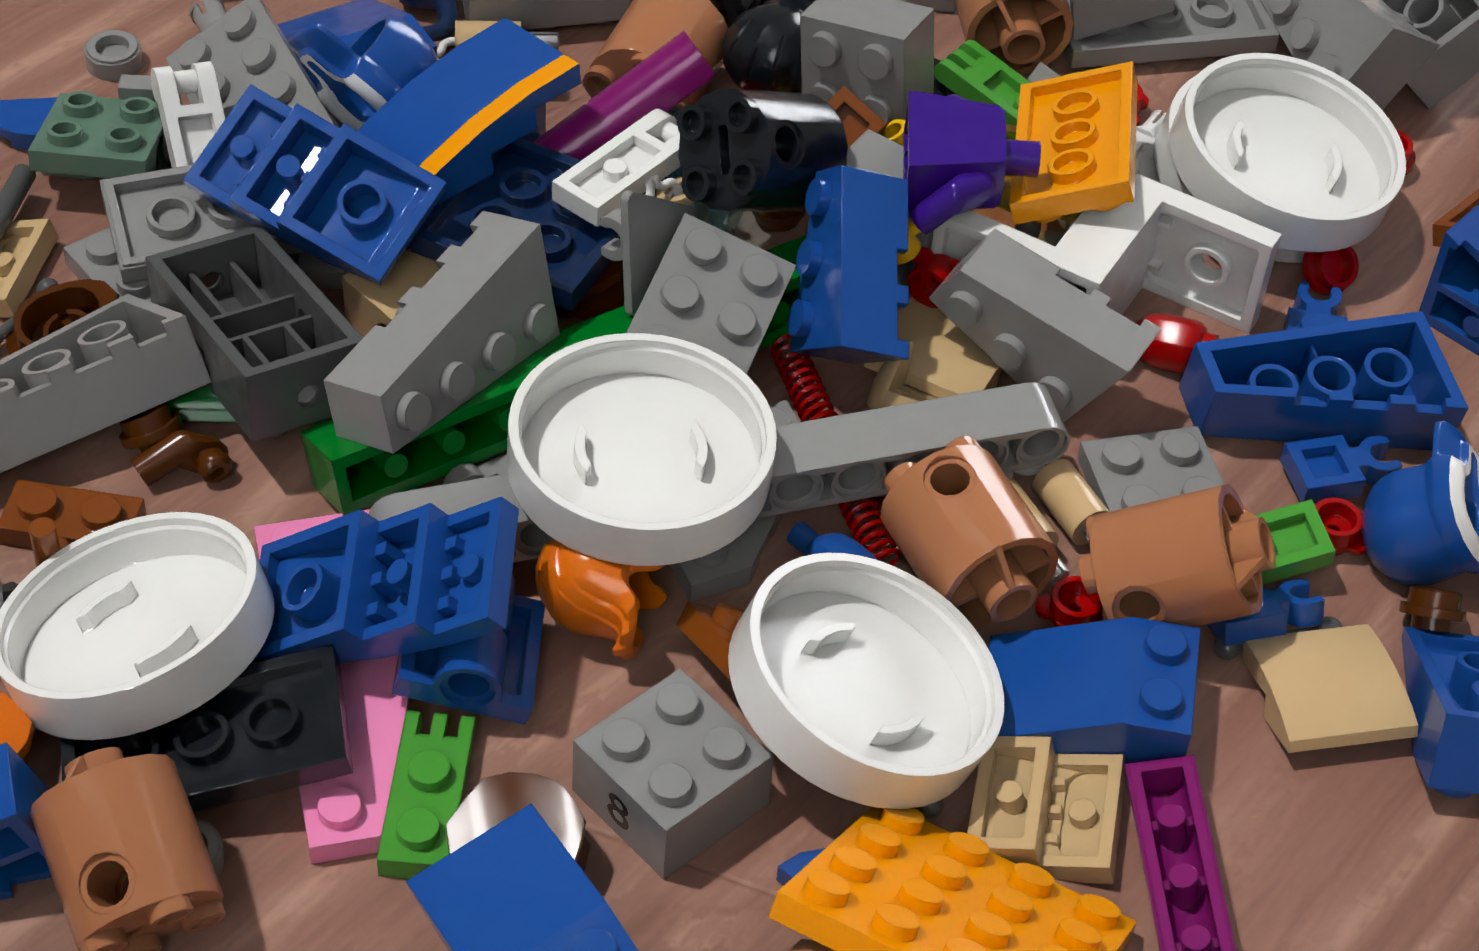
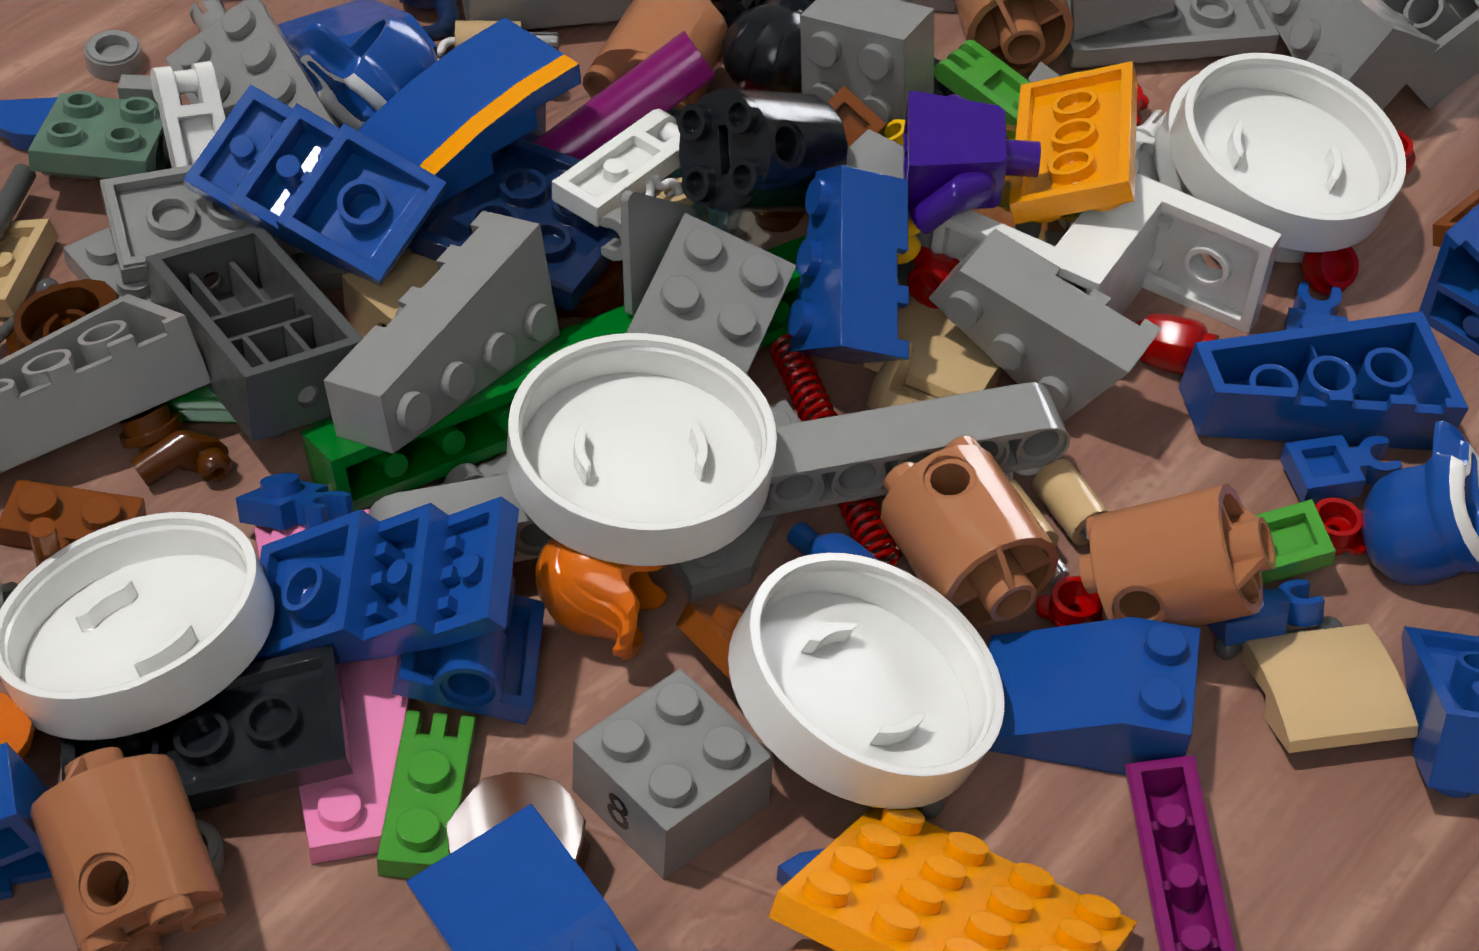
tan slope [967,736,1126,885] -> none
light grey plate [1077,426,1225,512] -> none
reddish brown plate [1399,586,1467,632] -> none
none -> blue plate [235,473,354,531]

